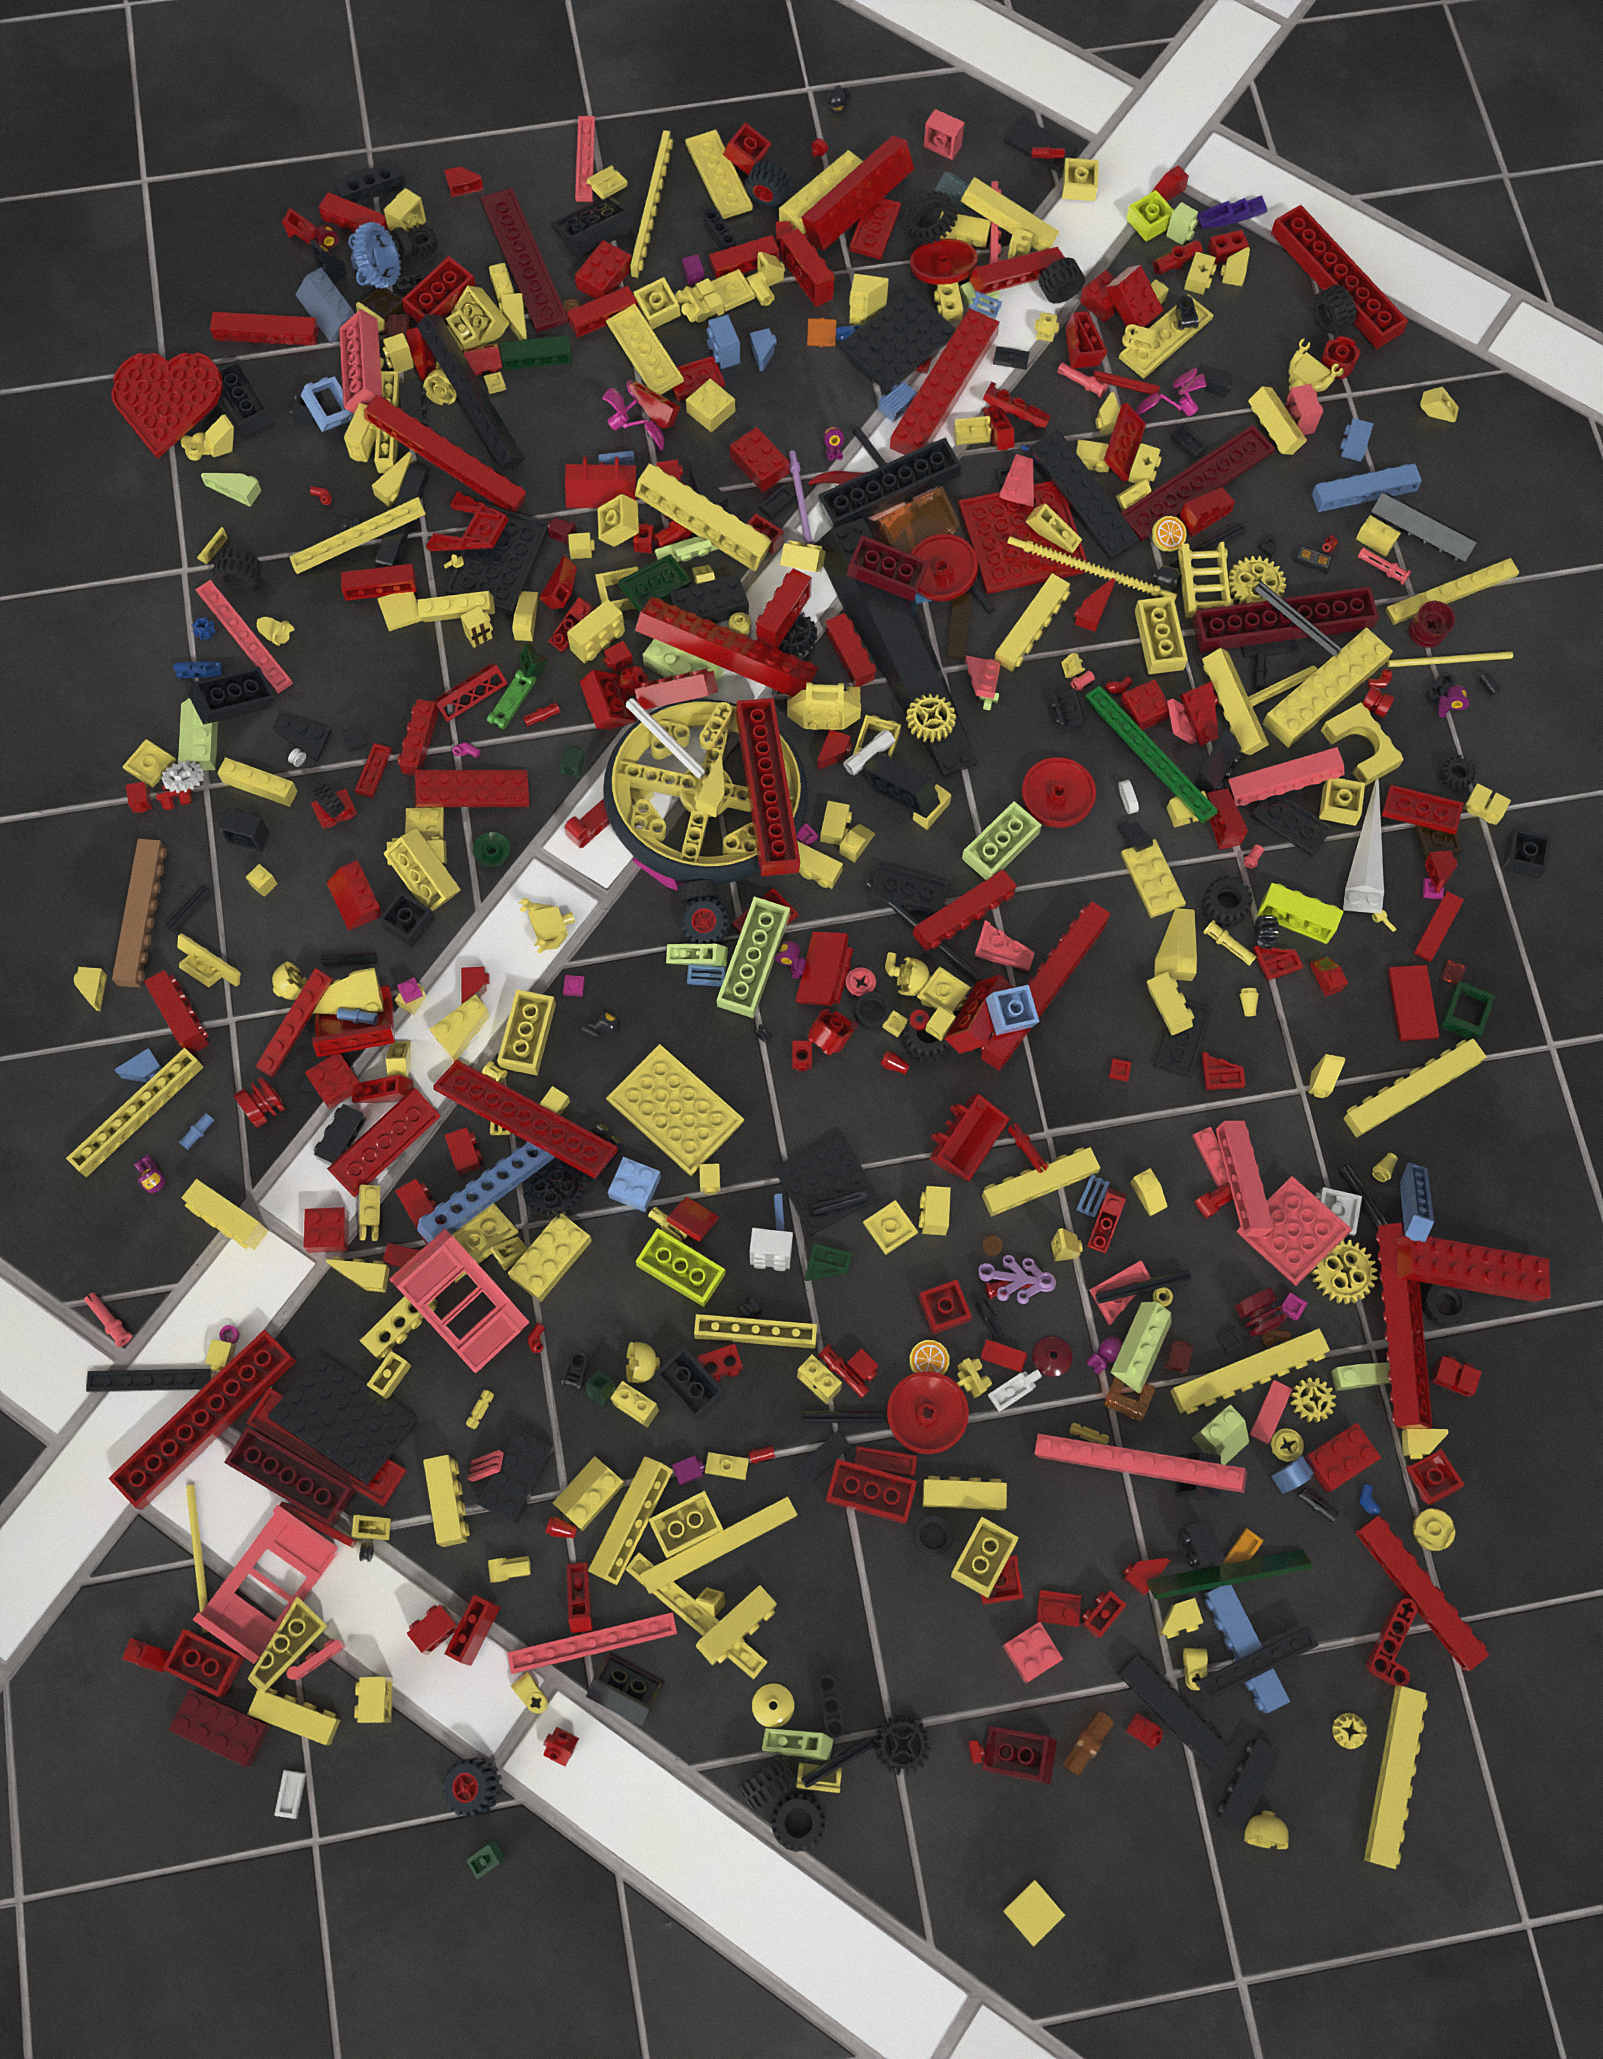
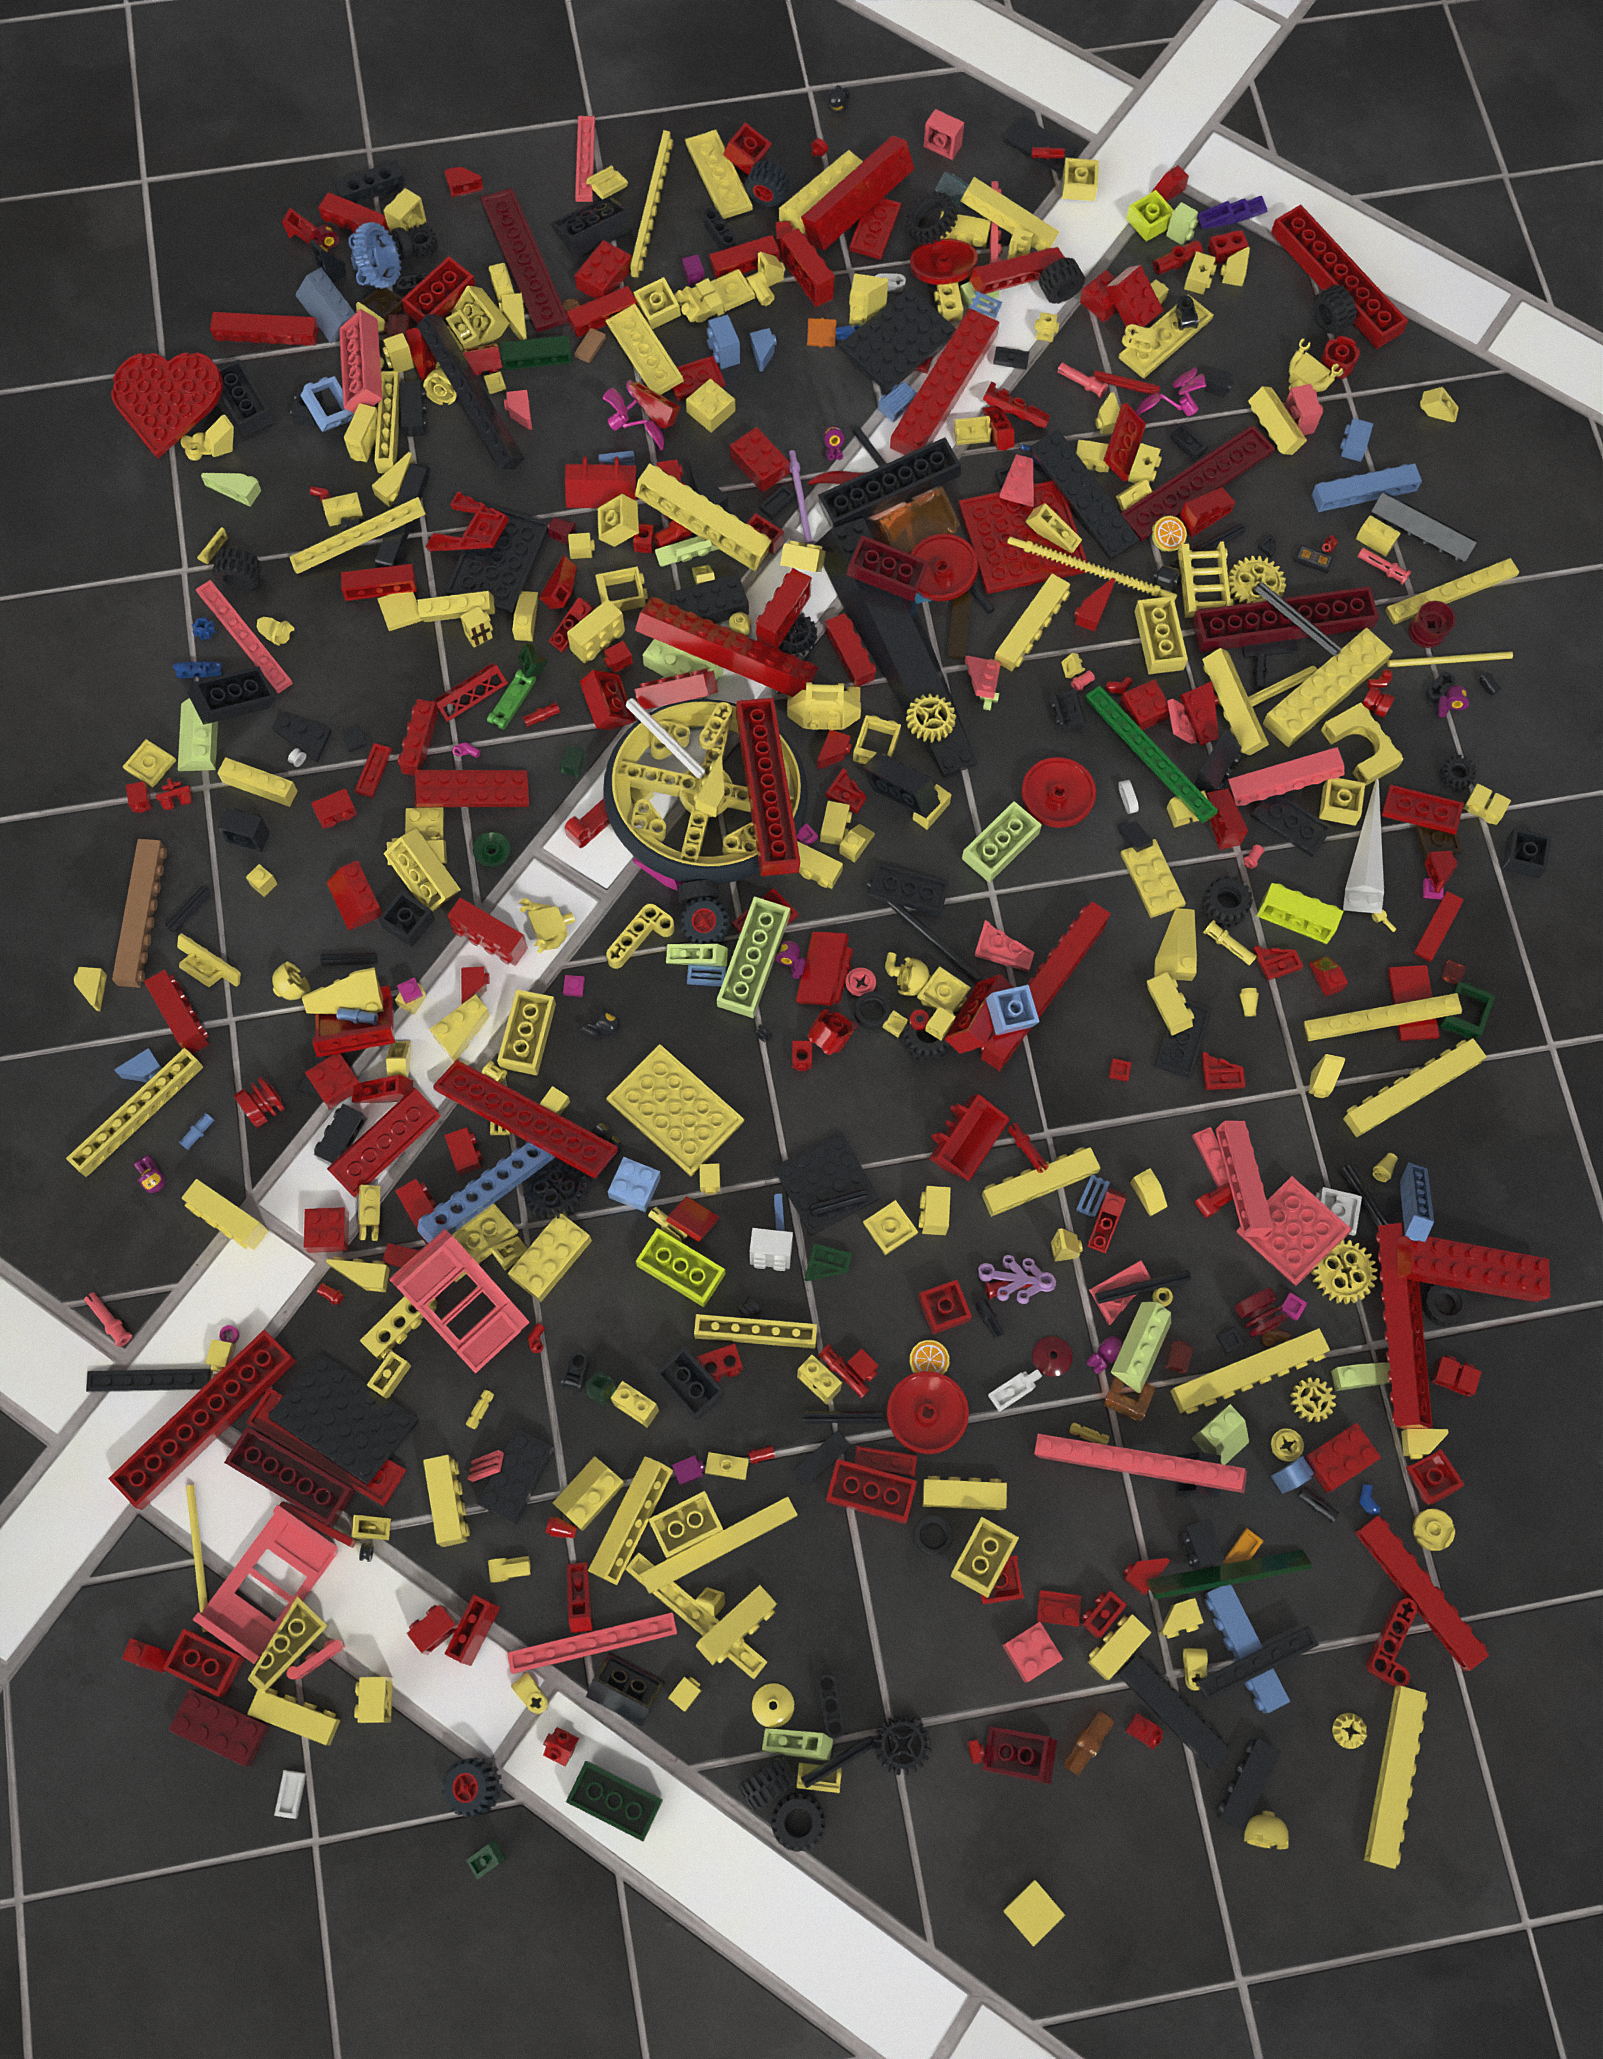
white gear [161,760,204,793] -> none
red plate [255,968,333,1077] -> none
black tyre [311,783,345,819] -> none
red brick [364,395,526,512] -> none
light yellow hand [444,555,464,568] -> none
dark green plate [617,554,692,612] -> none
red brick [617,666,649,696] -> none
light yellow cylinder [626,1342,660,1383] -> none
white axle [843,729,895,775] -> none
red cone [880,1051,910,1074] -> none
red brick [912,869,1017,951] -> none
light yellow hips [956,1358,992,1398] -> none
red slope [980,1339,1028,1372] -> none
clear orange tile [982,1236,1003,1257] -> none
red wedge [1065,311,1108,369] -> none
coral tile [1249,1380,1292,1444] -> none
black gear [1254,915,1279,947] -> none
none -> red pin [317,1283,344,1305]
none -> light yellow brick [322,492,364,526]
none -> red brick [447,898,528,966]
none -> coral slope [504,390,532,430]
none -> dark green brick [566,1760,664,1842]
none -> medium nougat tile [574,328,606,363]
none -> light yellow beam [606,904,675,969]
none -> light yellow brick [668,1677,701,1712]
none -> red wing [825,768,867,814]
none -> white beam [875,274,906,292]
none -> light yellow brick [1088,1614,1151,1680]
none -> light yellow plate [1304,993,1462,1041]

